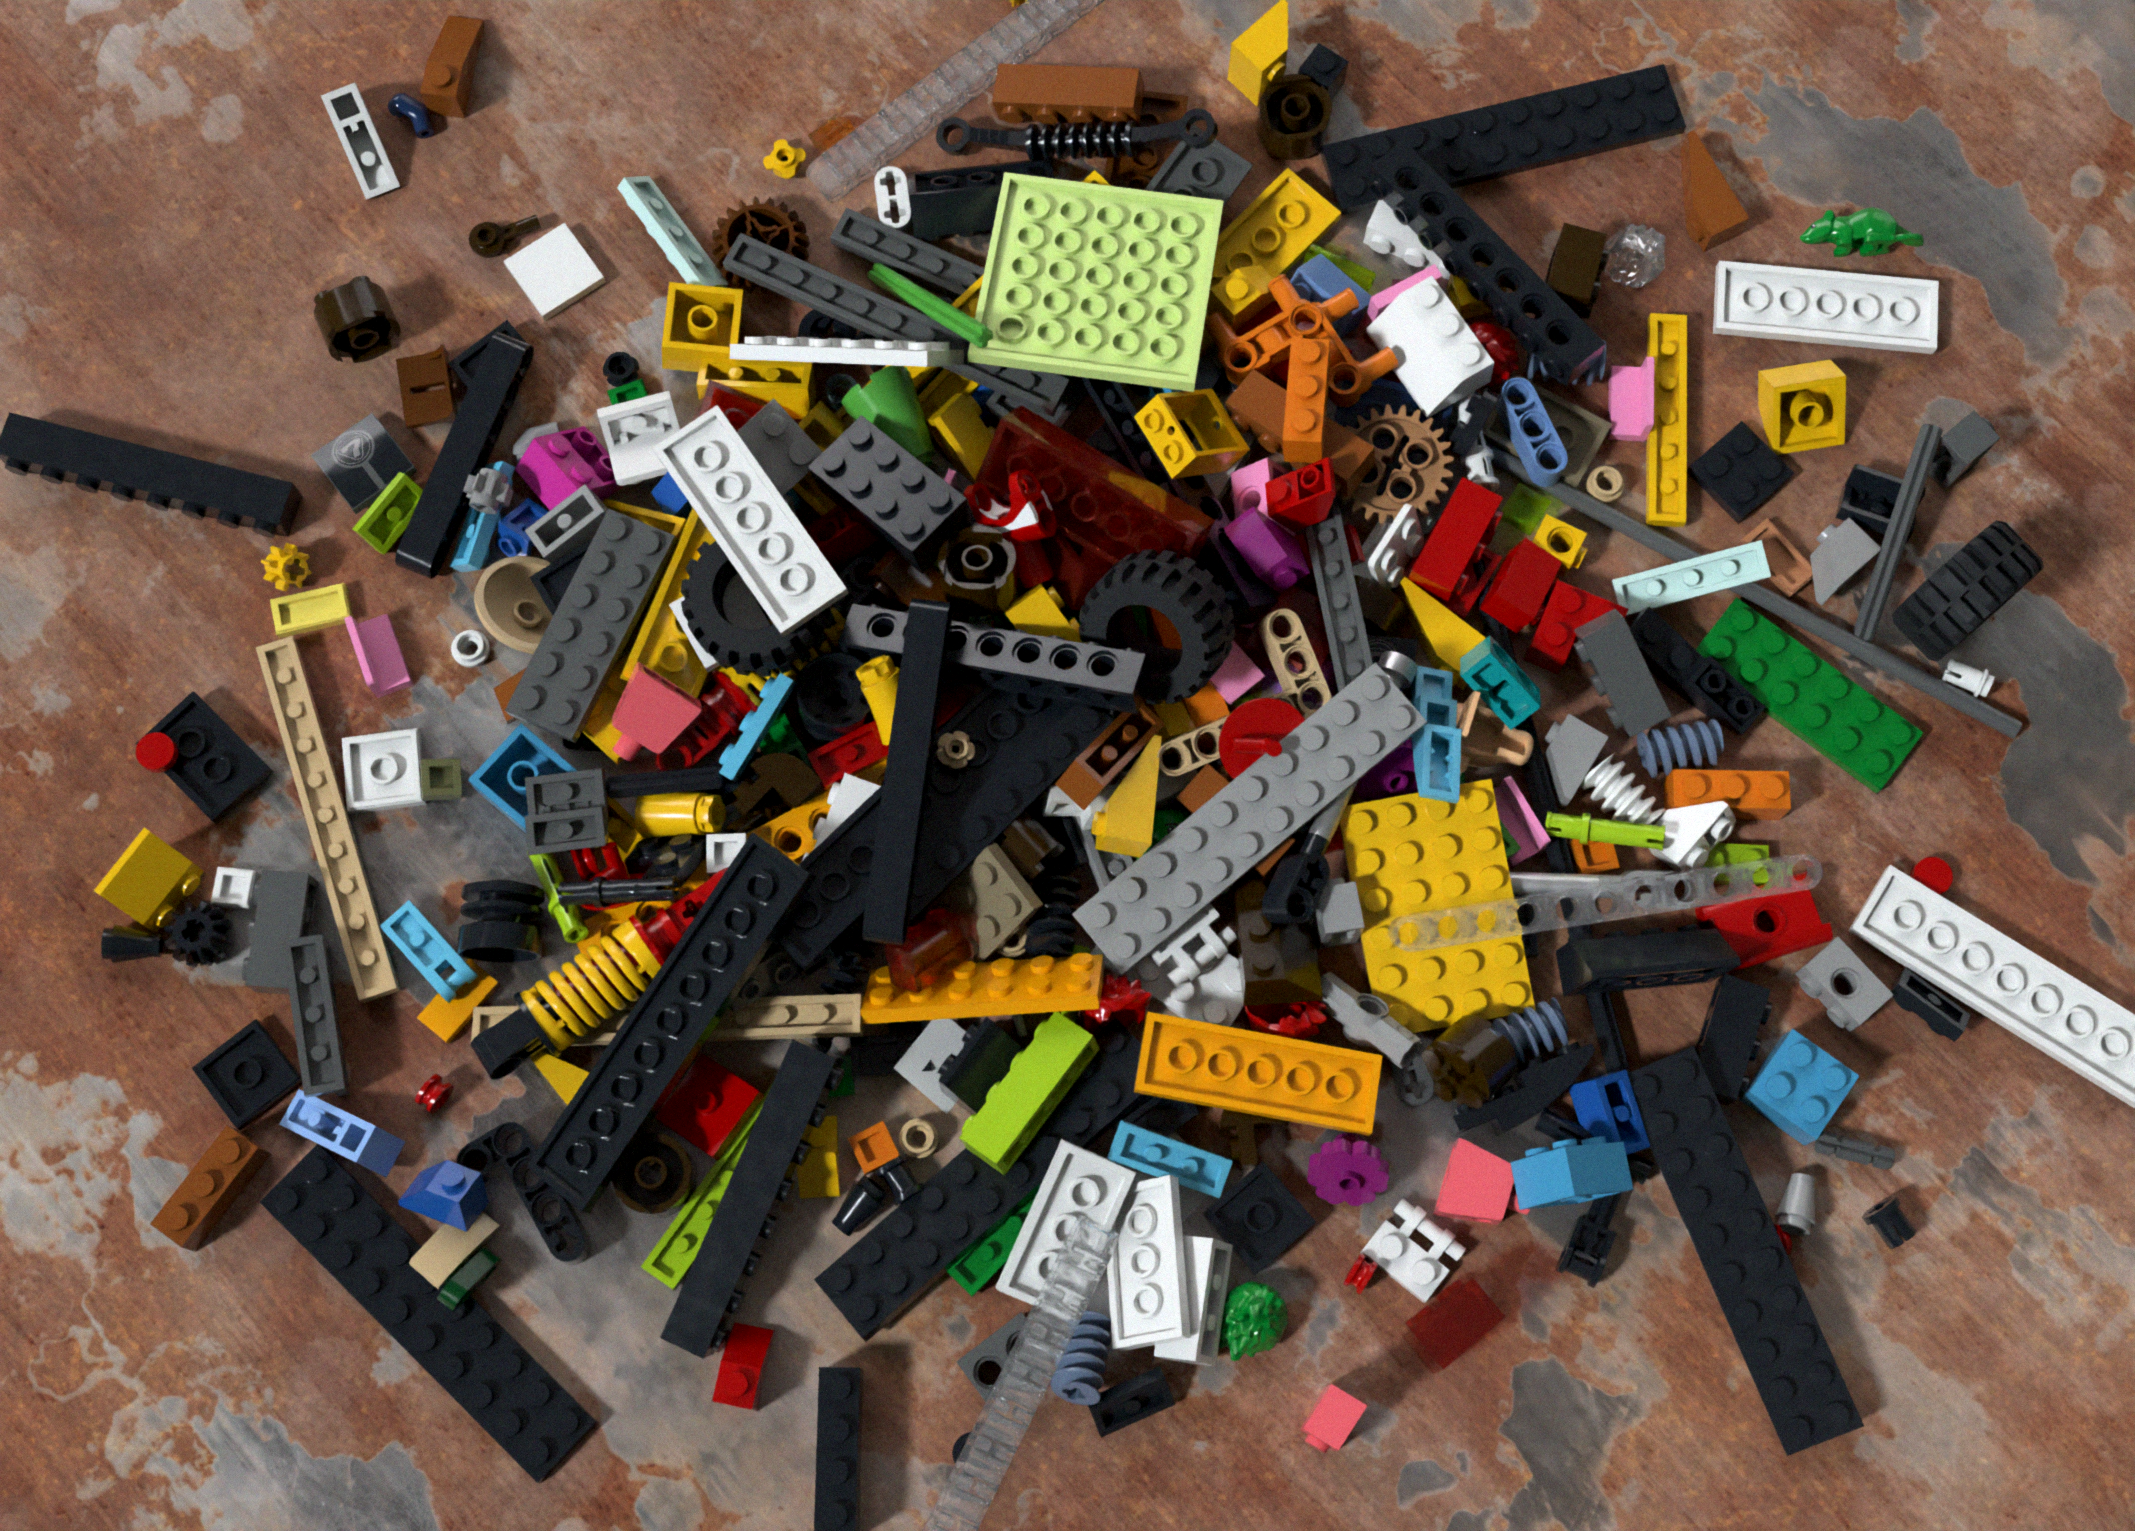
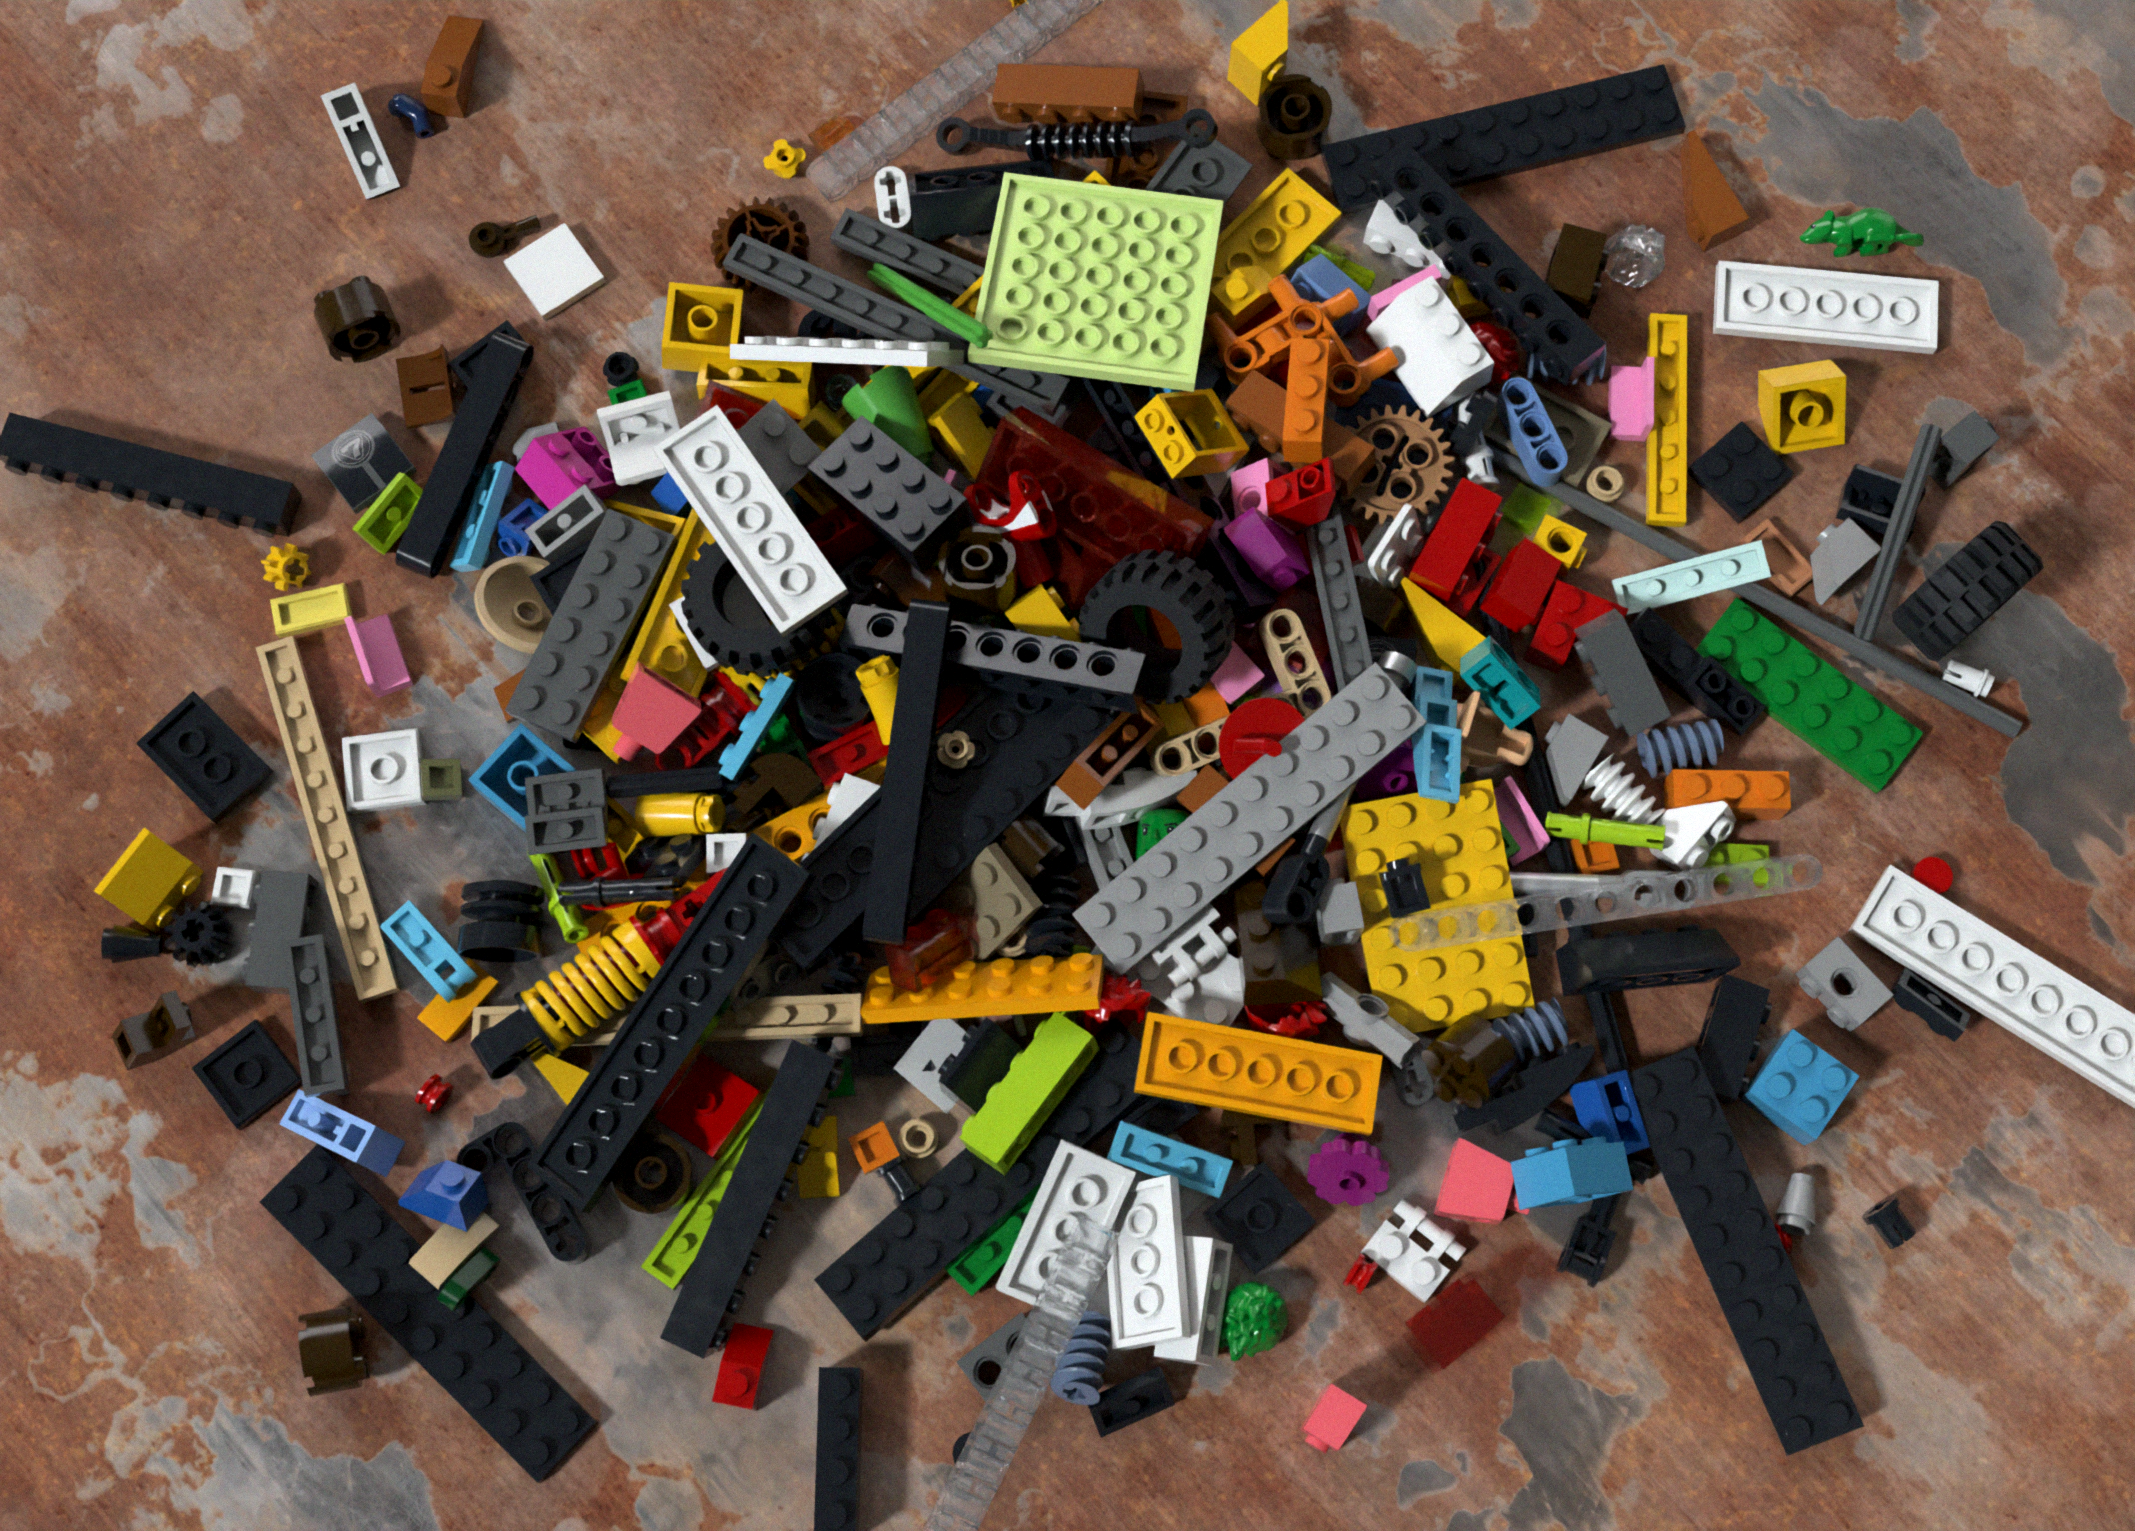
red tile [135,732,178,773] -> none
dark orange brick [150,1125,271,1252] -> none
white plate [451,630,490,668] -> none
light grey gear [463,468,514,514] -> none
light aqua plate [617,176,729,288] -> none
black cone [832,1175,889,1236] -> none
yellow slope [1091,735,1162,858] -> none
black brick [1298,43,1349,100] -> none
red piece [1695,871,1833,976] -> none
dark grey axle [1814,1131,1895,1170] -> none
none -> dark brown brick [112,990,196,1070]
none -> dark brown brick [298,1306,370,1397]
none -> black bracket [1378,857,1431,919]

